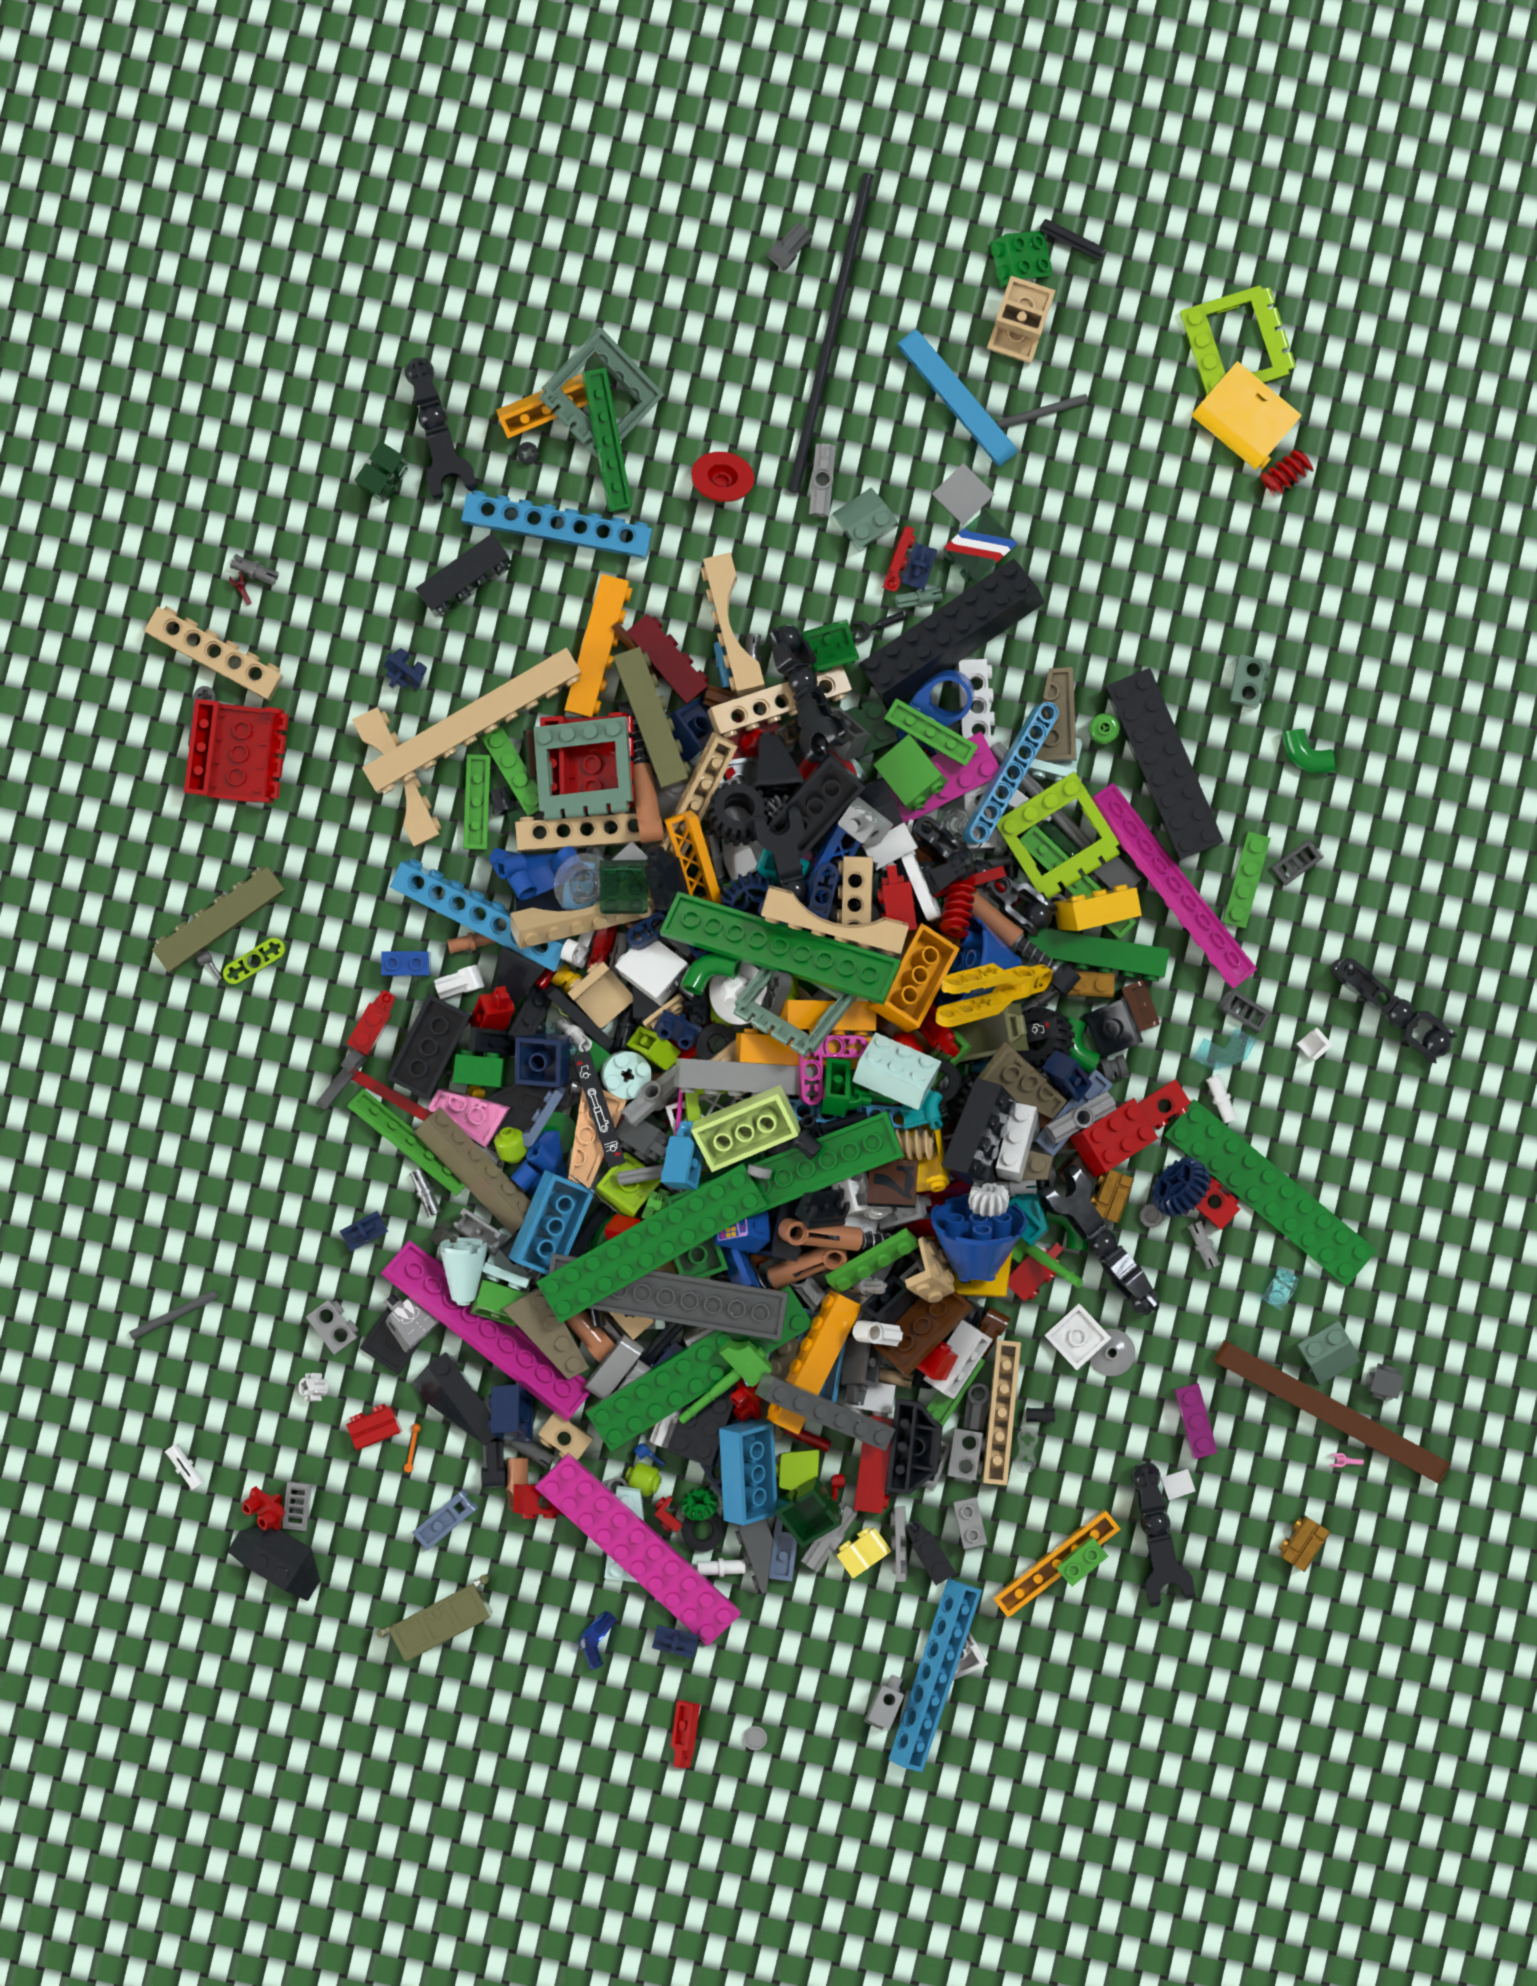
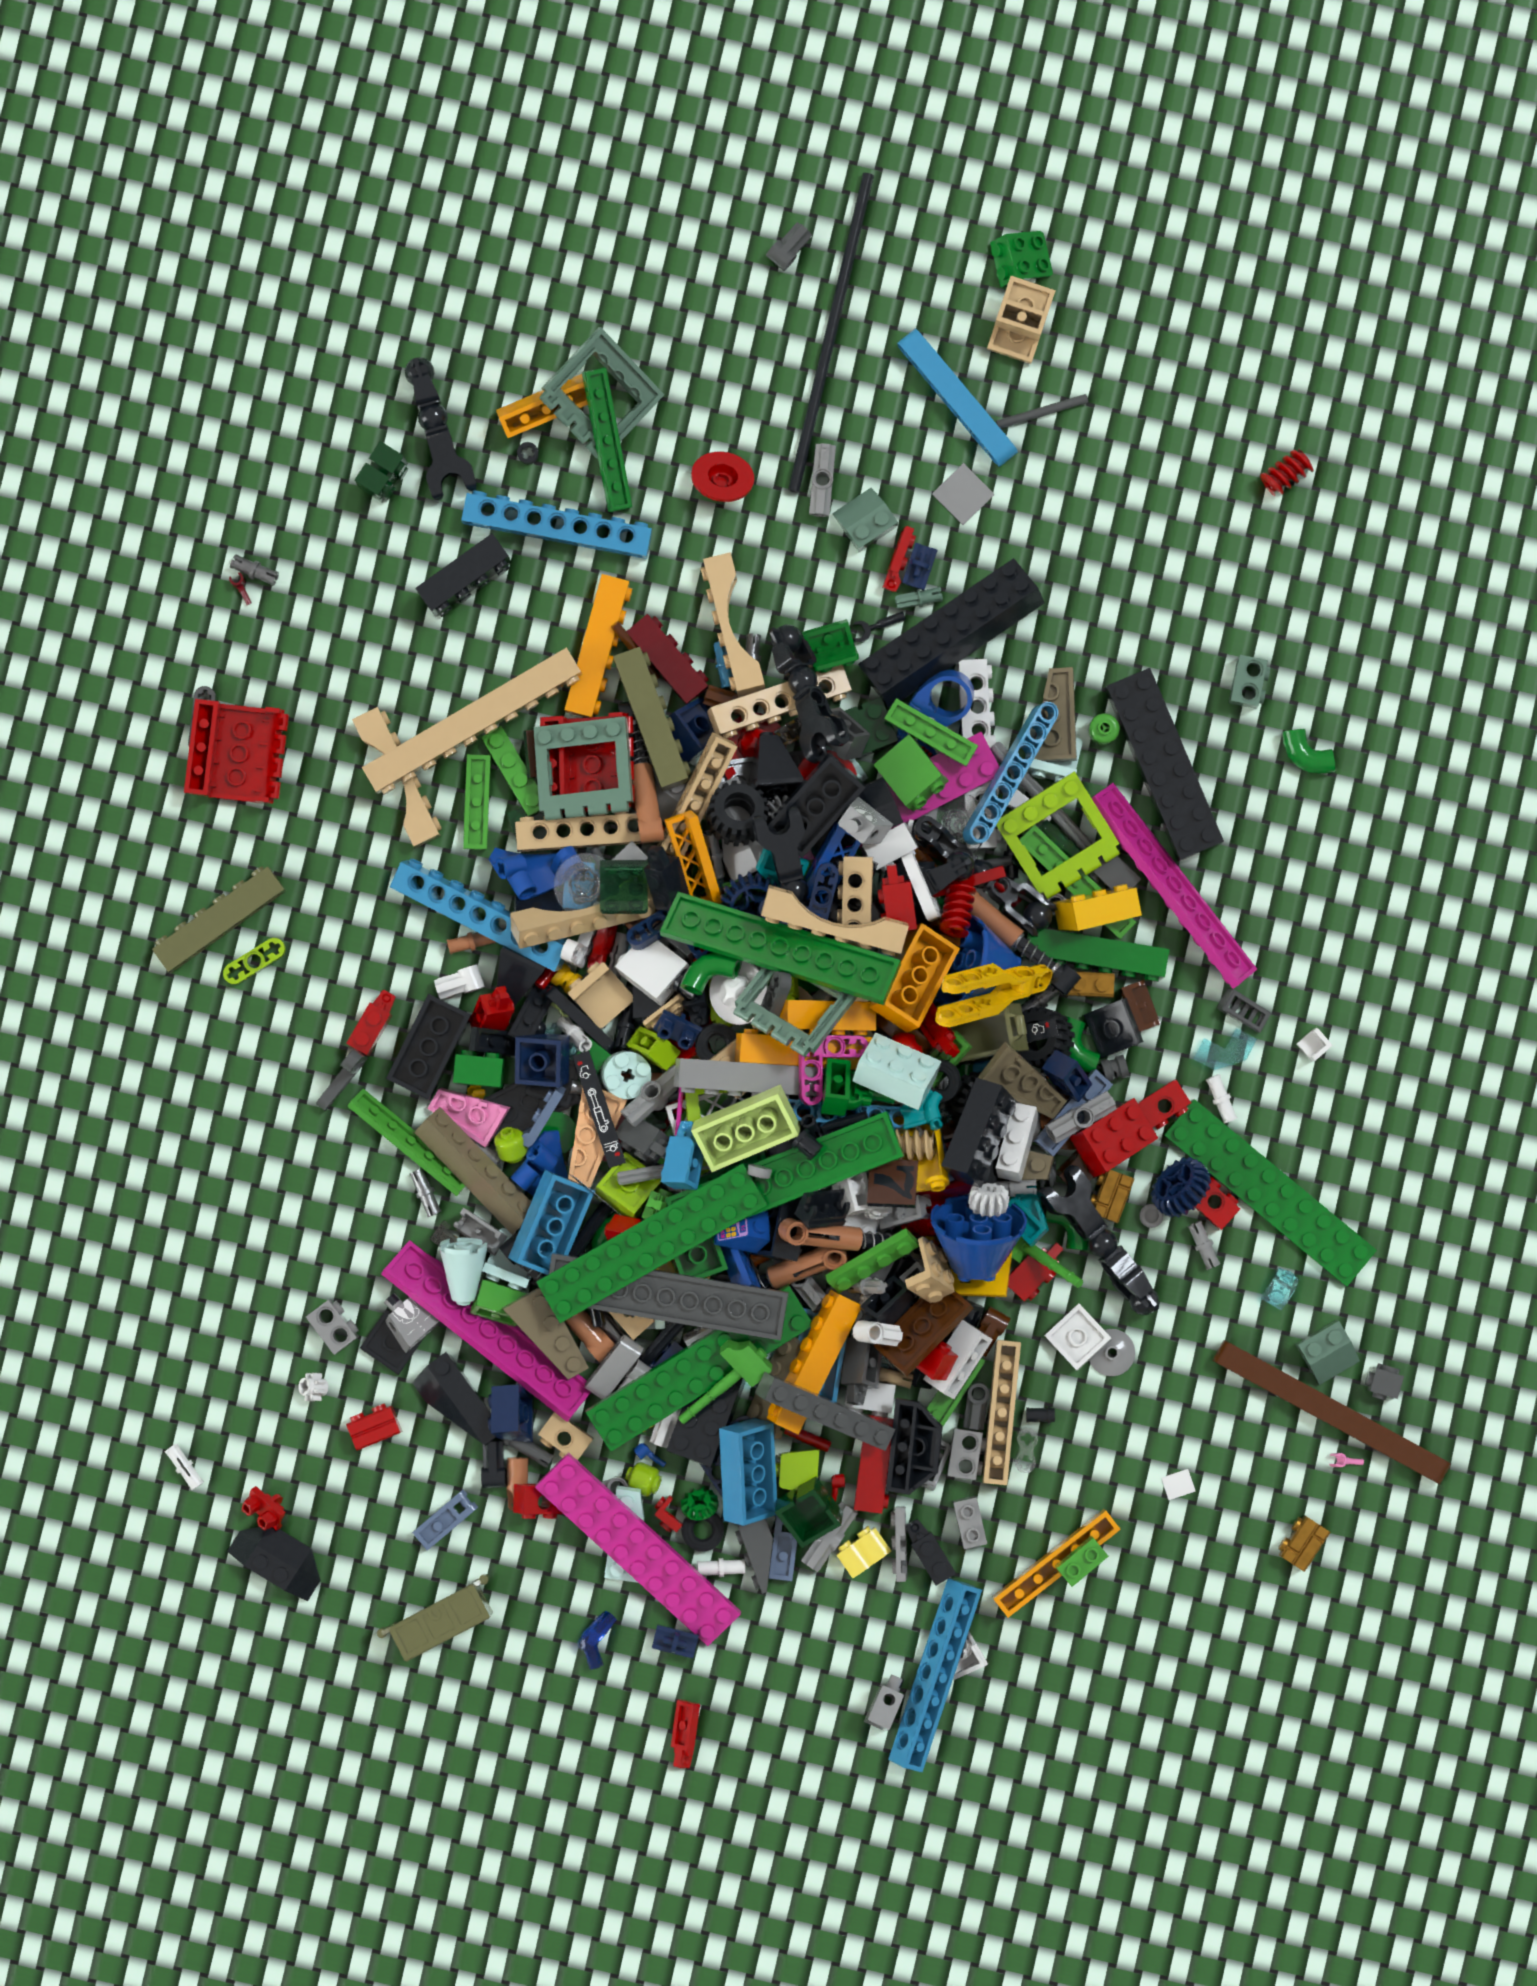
dark grey bar [129,1289,219,1340] -> none
tan brick [144,606,284,701] -> none
flat silver hand [196,951,223,981] -> none
light grey slope [283,1481,312,1531] -> none
dark blue hips [340,1211,389,1252] -> none
red sticker [352,1071,432,1121] -> none
blue brick [381,951,431,977] -> none
dark blue hips [383,648,427,691] -> none
orange hinge [404,1423,421,1473] -> none
black bush [489,787,516,817] -> none
red hips [730,1378,764,1422] -> none
light grey piece [743,1726,767,1750] -> none
panel [943,509,1018,585] -> none
black axle [1040,219,1105,260] -> none
black piece [1131,1462,1196,1608] -> none
magenta brick [1173,1383,1218,1459] -> none
lime hinge [1179,285,1296,396] -> none
yellow door [1191,361,1302,470] -> none
bright green plate [1222,831,1271,929] -> none
dark grey slope [1271,838,1324,886] -> none
black piece [1330,958,1457,1064] -> none

